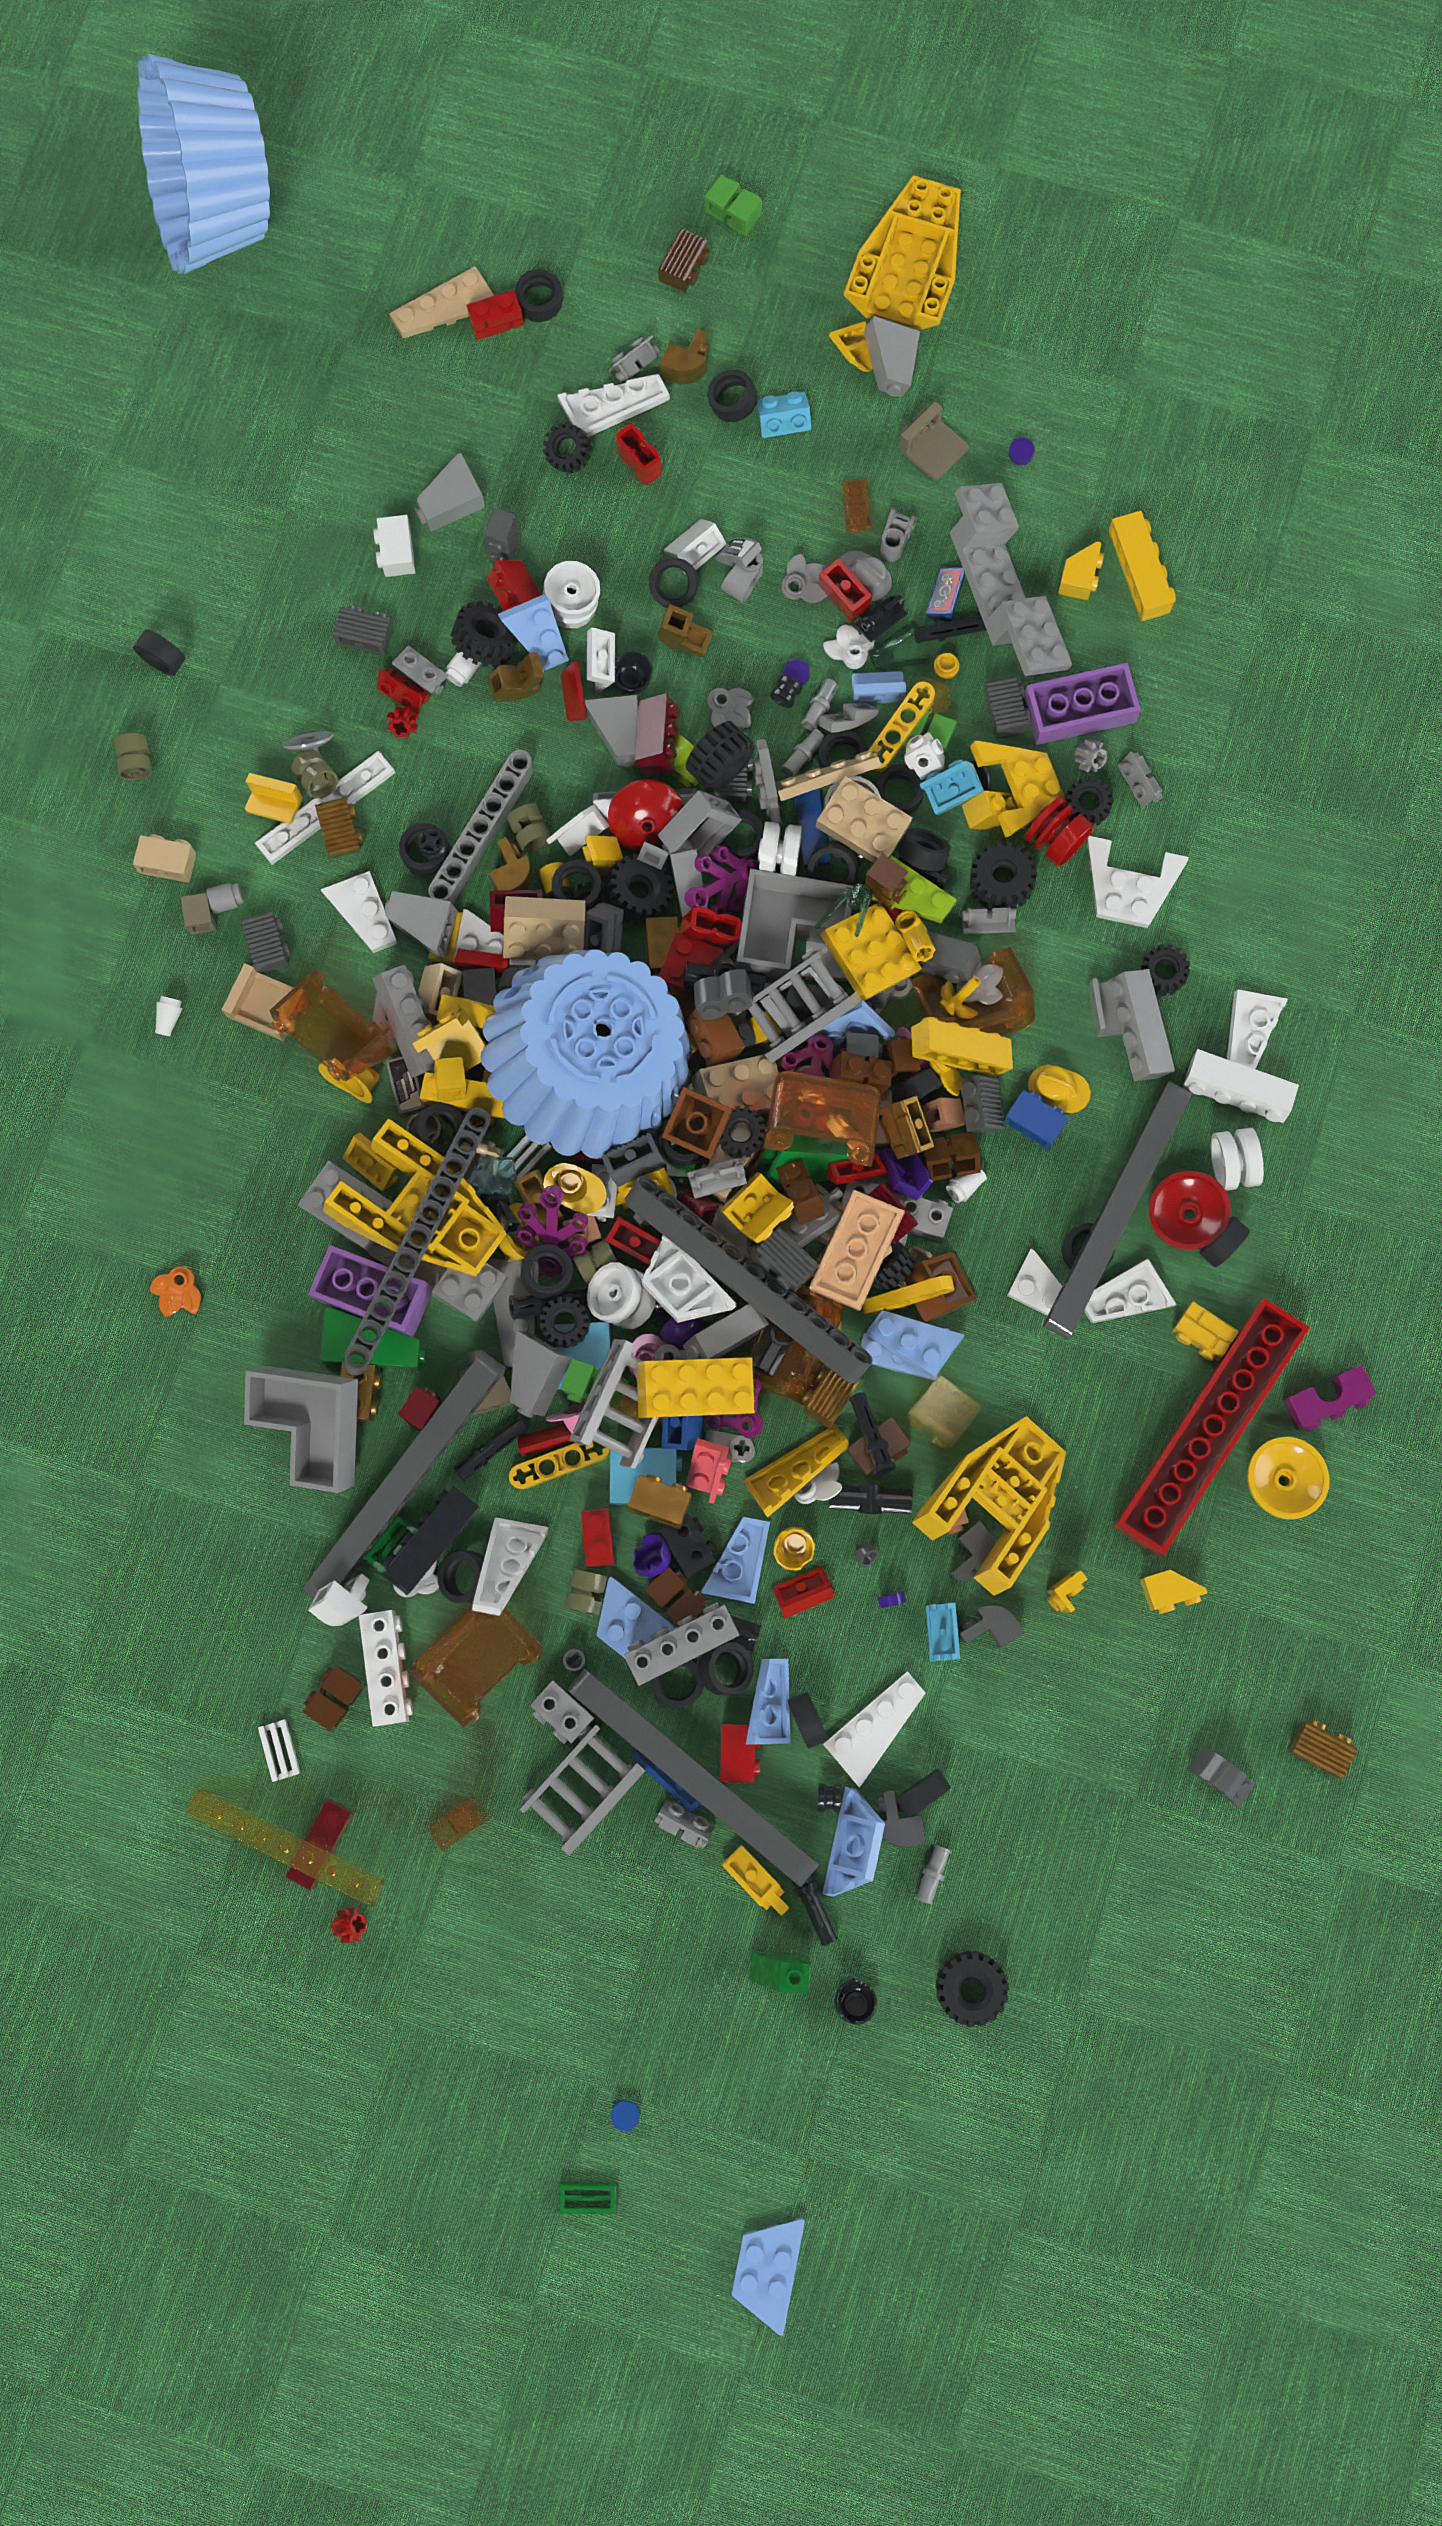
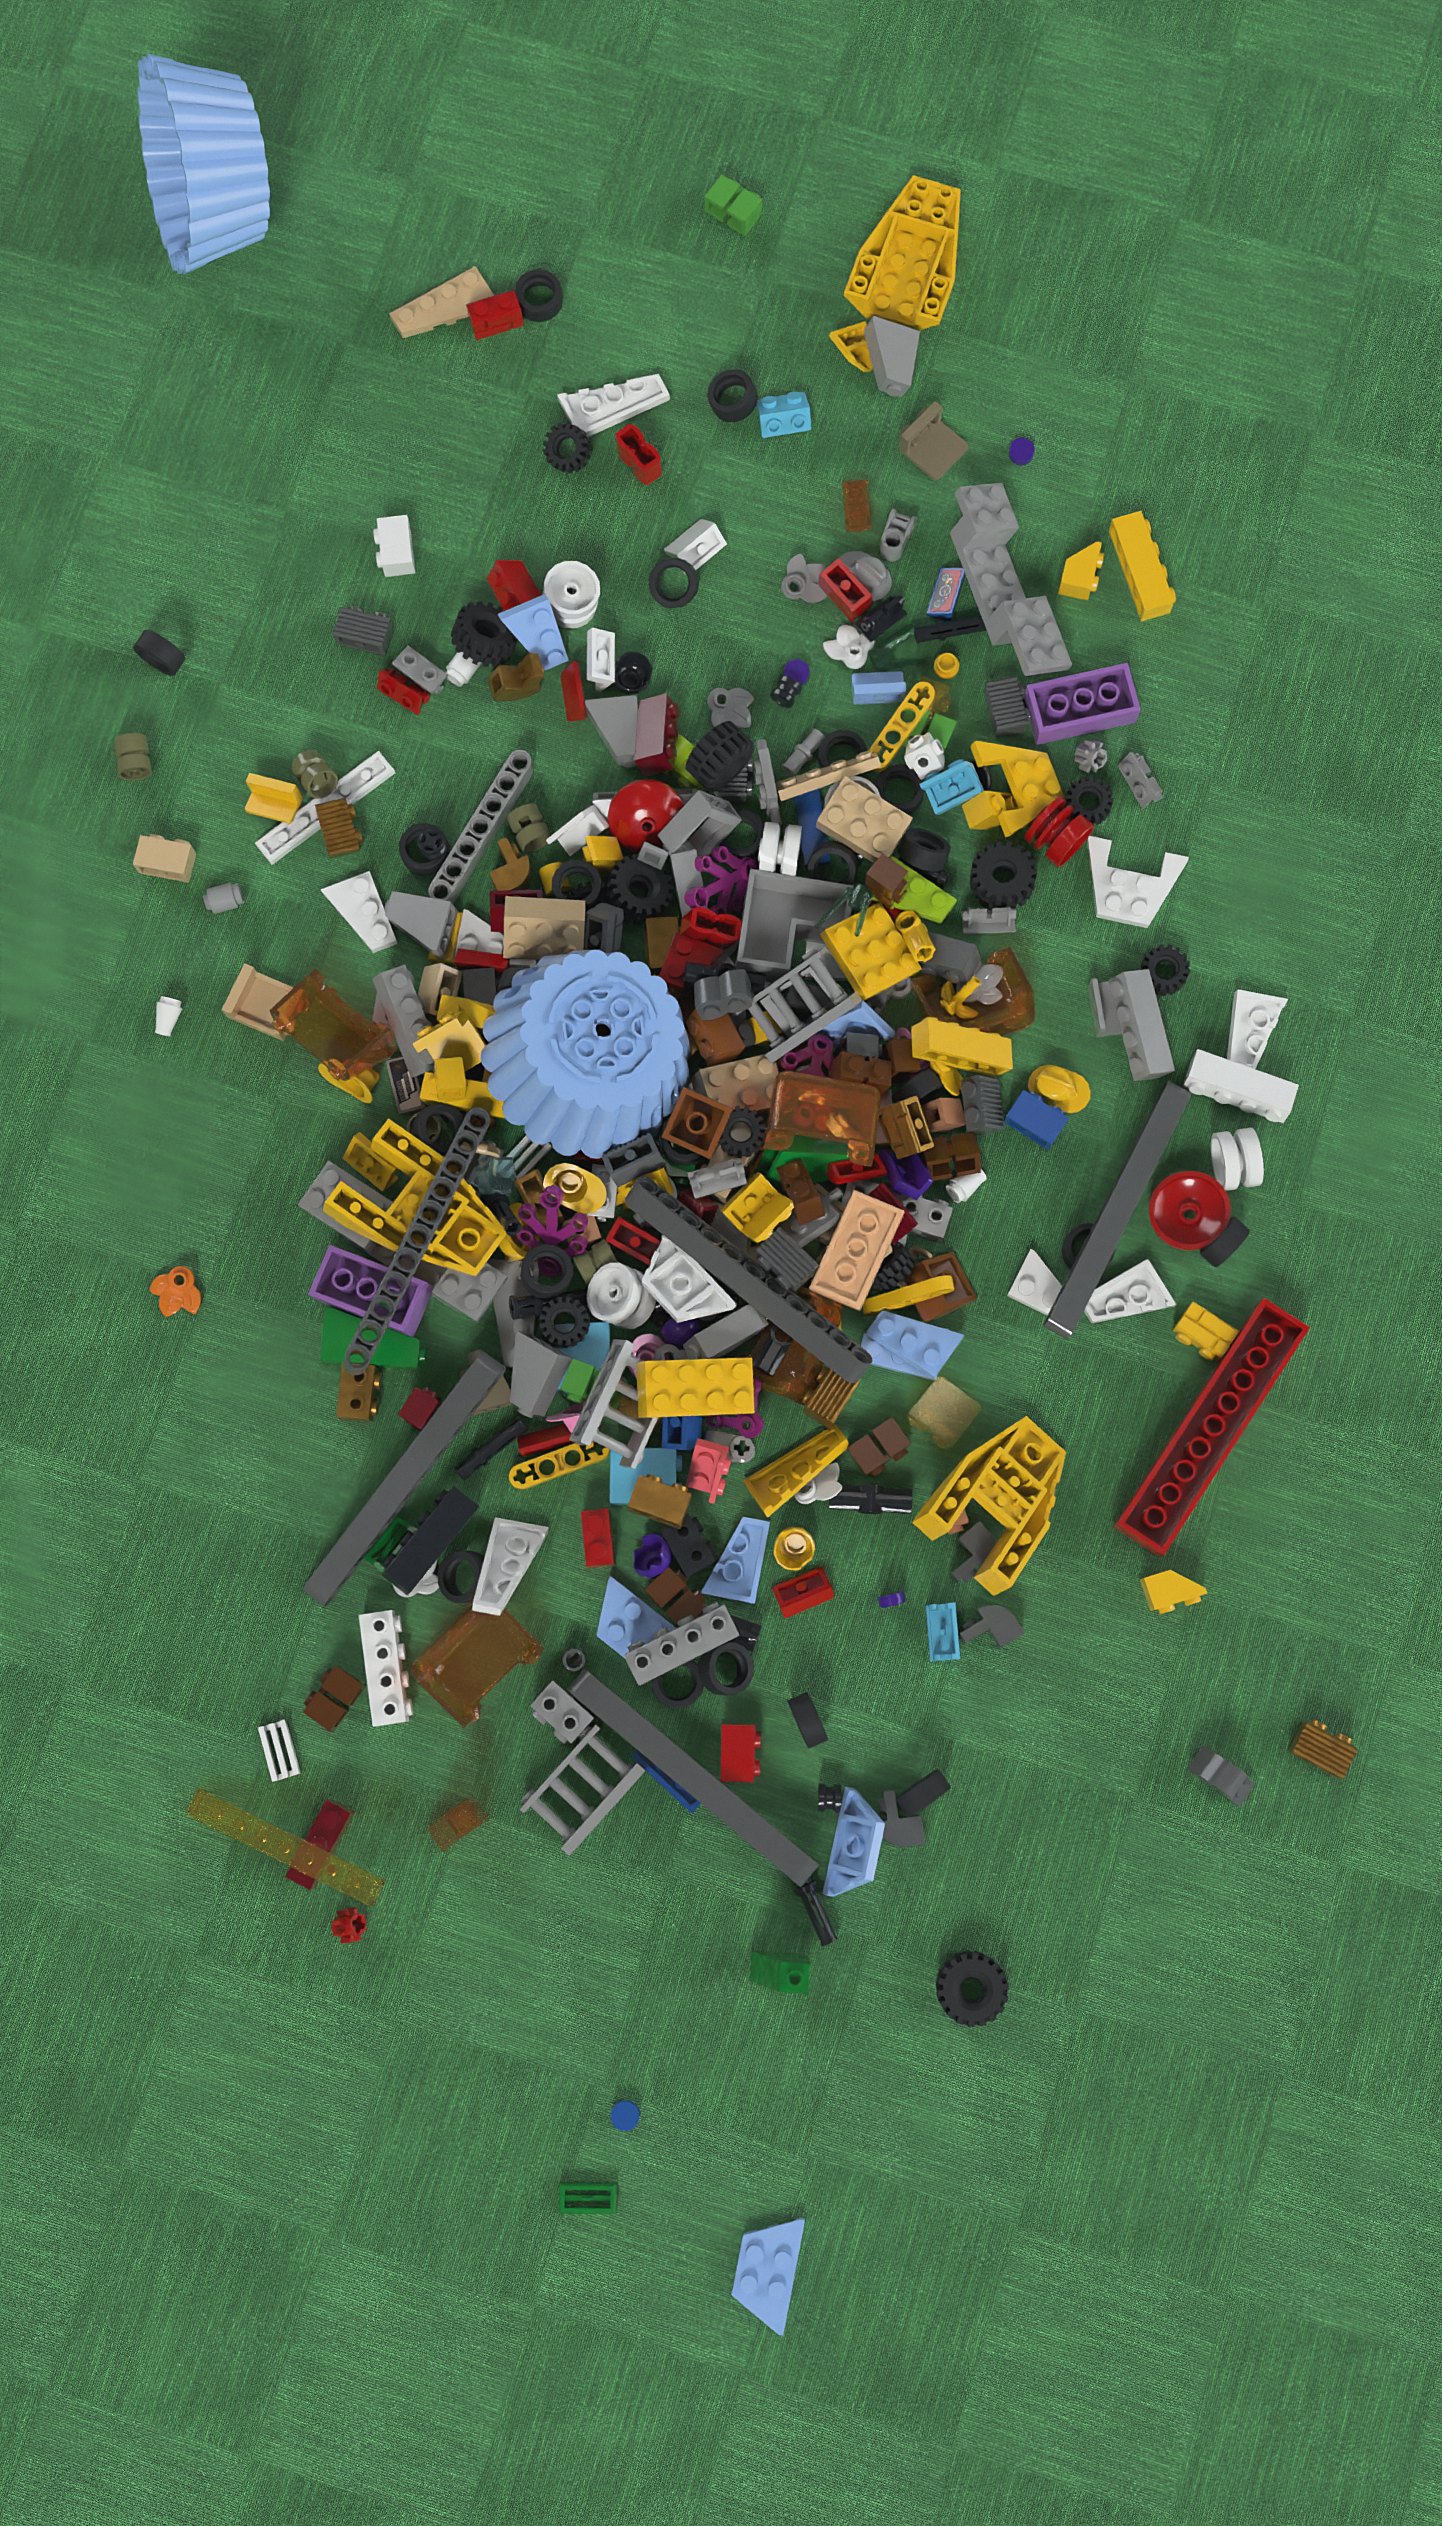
dark tan panel [181,893,216,935] -> none
dark grey brick [241,911,291,974] -> none
light grey piece [244,1366,358,1493] -> none
light grey dish [282,731,334,752] -> none
white brick [308,1573,370,1626] -> none
red gear [386,705,419,739] -> none
light grey slope [416,453,485,532] -> none
dark grey brick [483,508,520,563] -> none
olive wheel [564,1570,607,1615] -> none
light grey hinge [608,335,660,383] -> none
light grey hinge [655,1800,715,1849] -> none
reddish brown brick [658,228,709,293] -> none
pearl gold brick [658,604,713,658] -> none
pearl gold brick [659,329,710,384] -> none
slope [715,537,762,567] -> none
light grey piece [721,553,763,603] -> none
yellow hinge [721,1845,790,1916] -> none
light blue wing [746,1659,791,1744] -> none
light grey pin [801,679,839,730] -> none
light grey slope [819,703,878,733] -> none
white wing [823,1672,925,1788] -> none
black hair [834,1979,877,2025] -> none
black pin [849,1392,897,1476] -> none
dark grey hinge [854,1542,879,1567] -> none
light grey pin [915,1844,951,1905] -> none
yellow bracket [1046,1570,1087,1613] -> none
yellow dish [1247,1437,1329,1519] -> none
magenta arch [1283,1365,1377,1432] -> none

